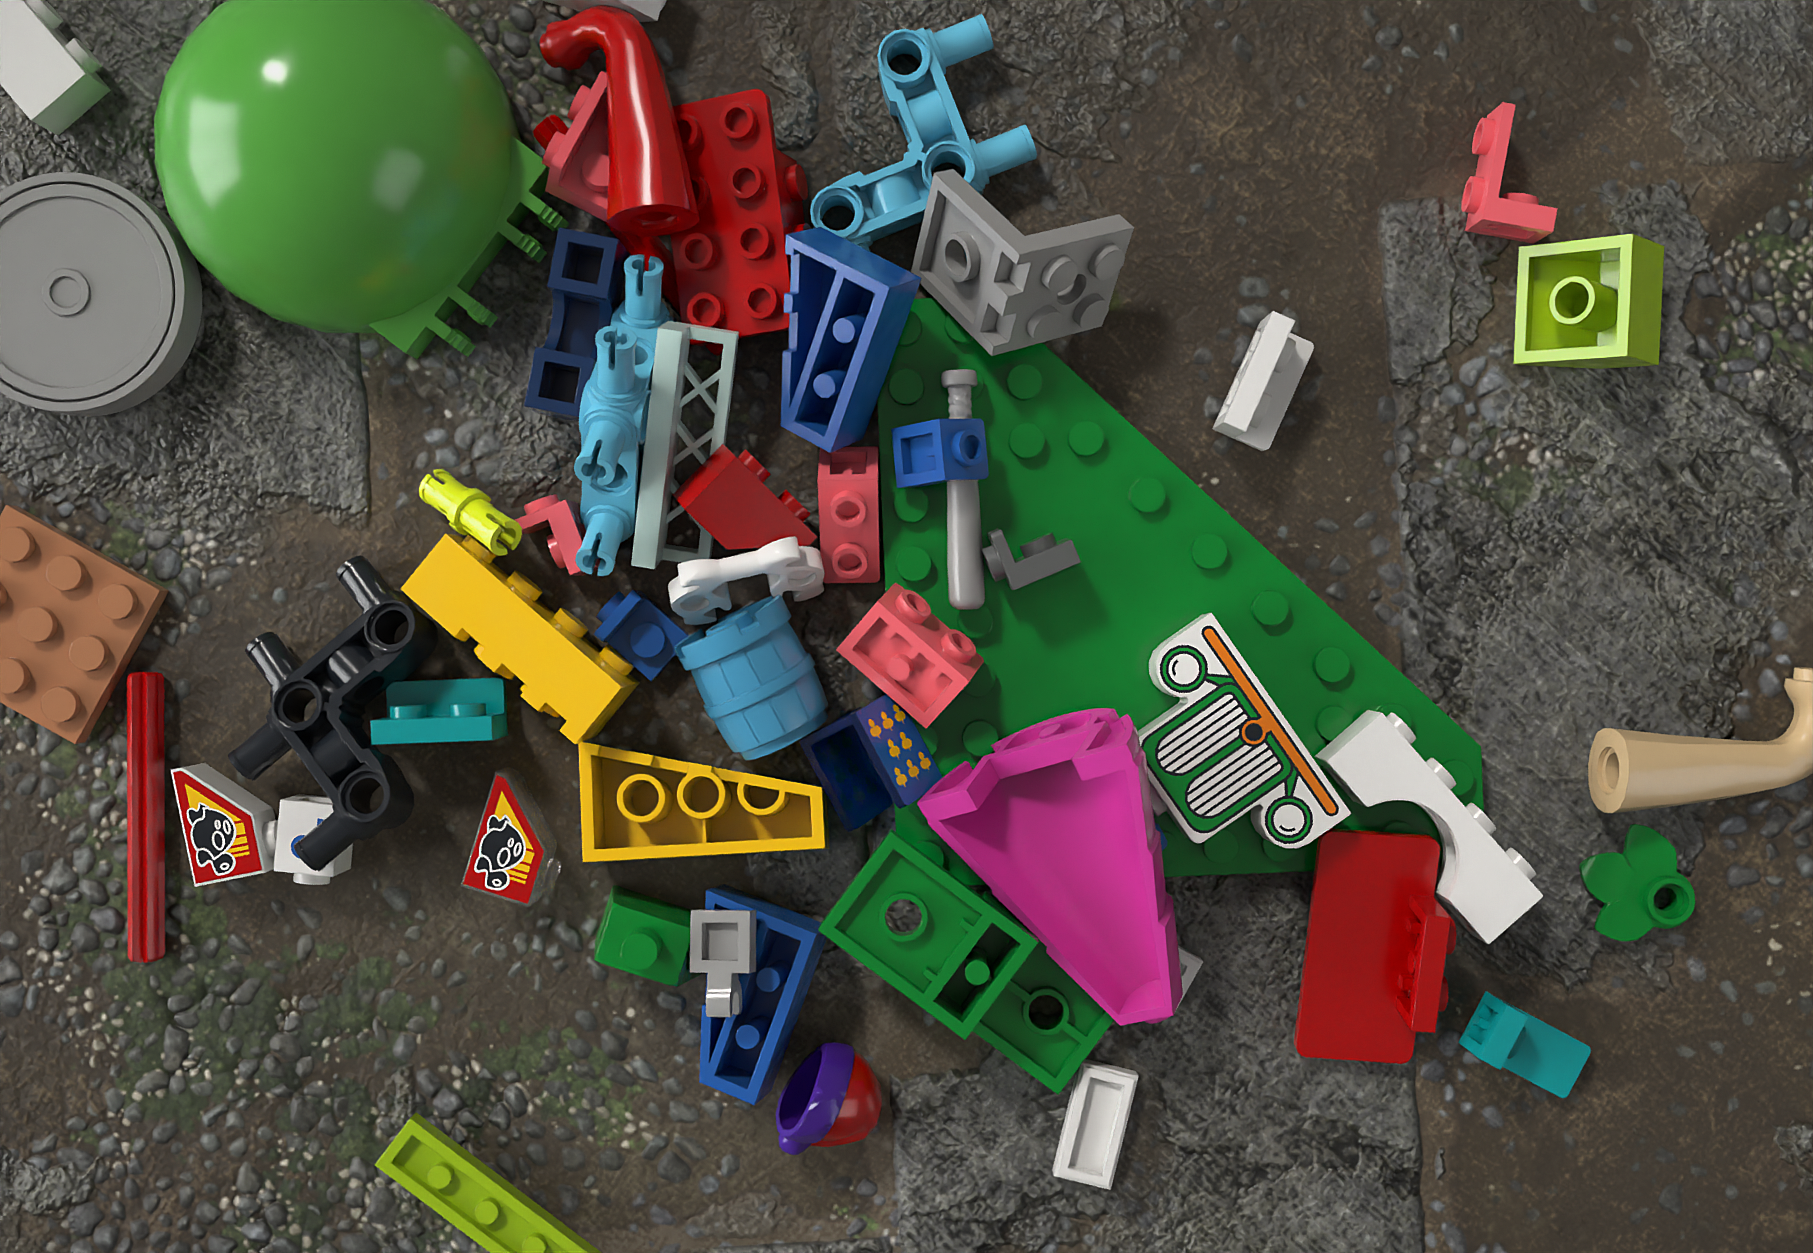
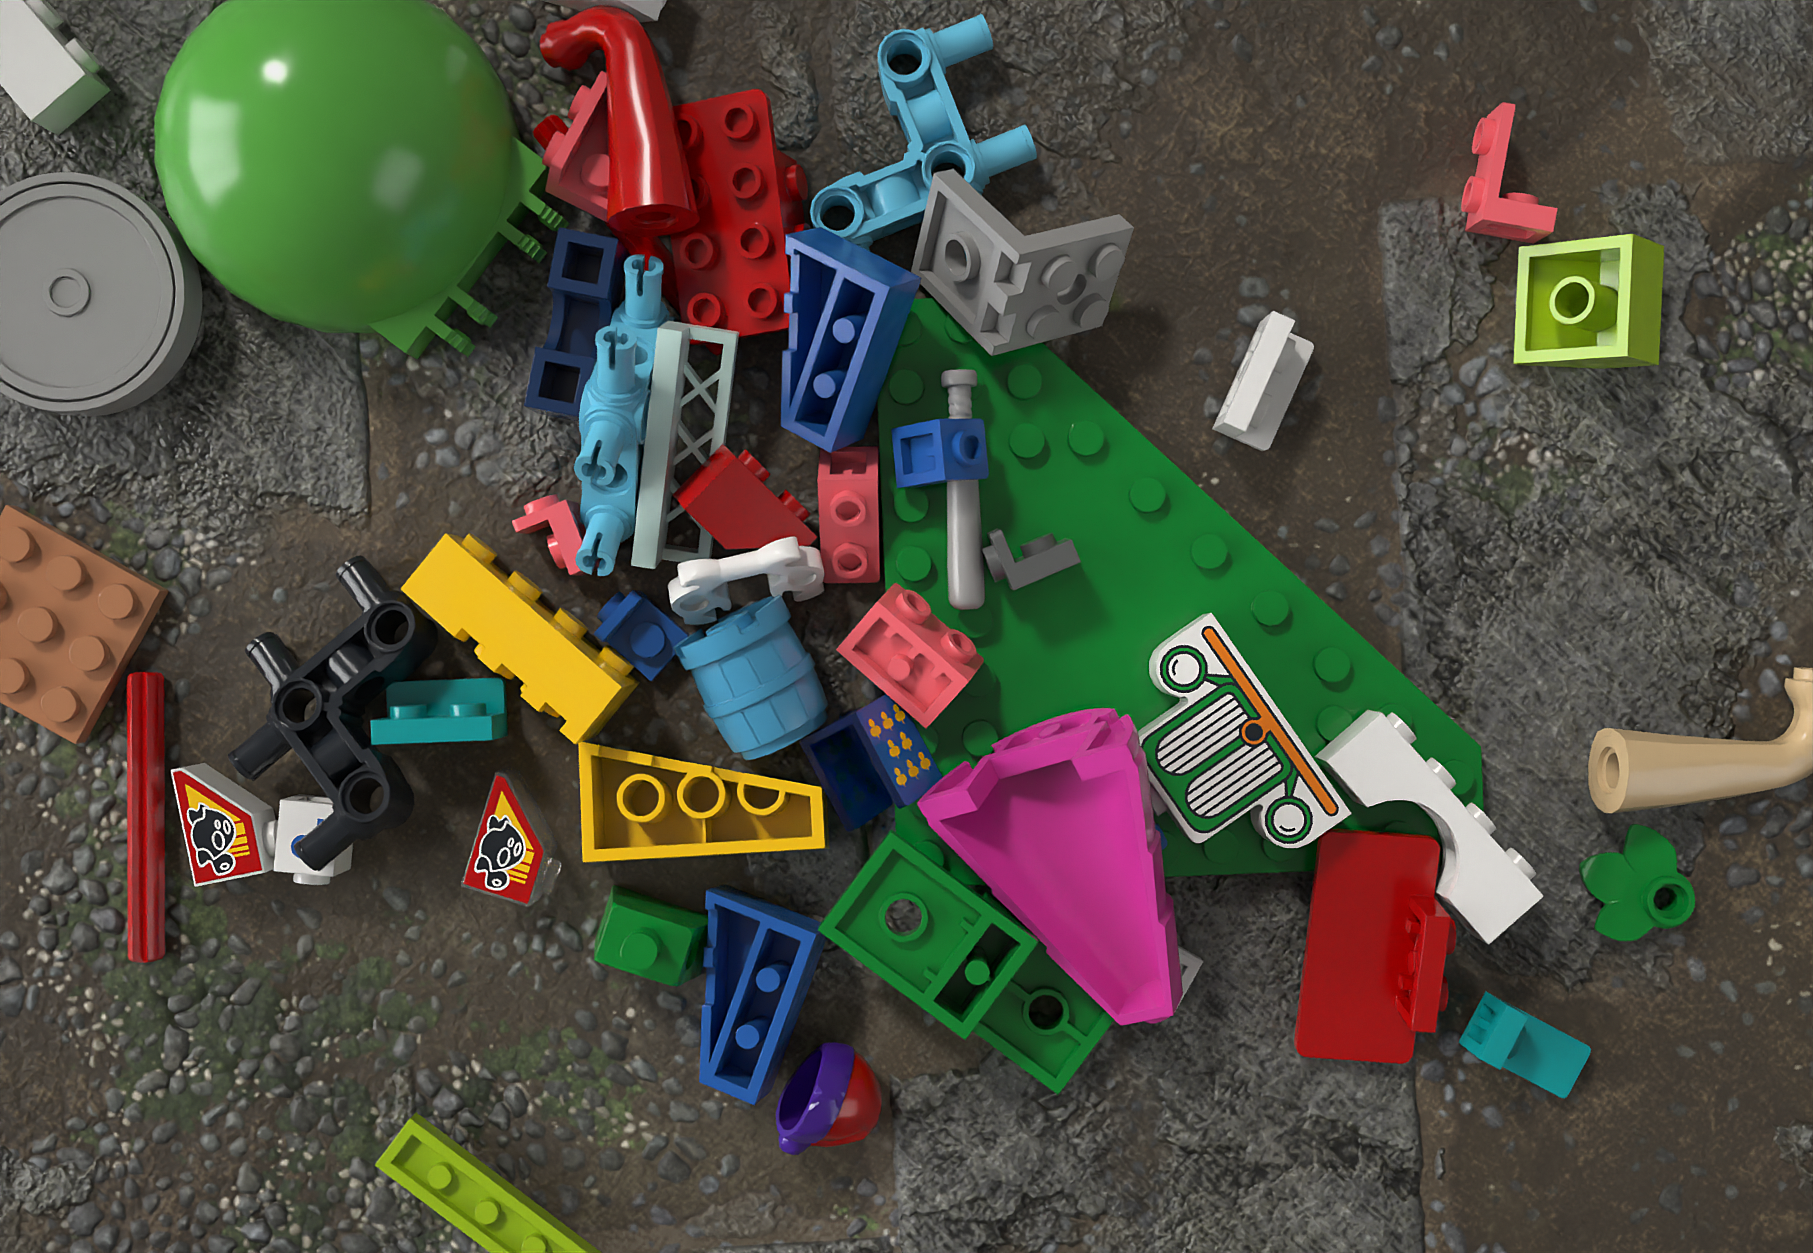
neon yellow pin [419,469,522,556] -> none
light grey plate [690,909,757,1017] -> none
white tile [1052,1059,1138,1190] -> none

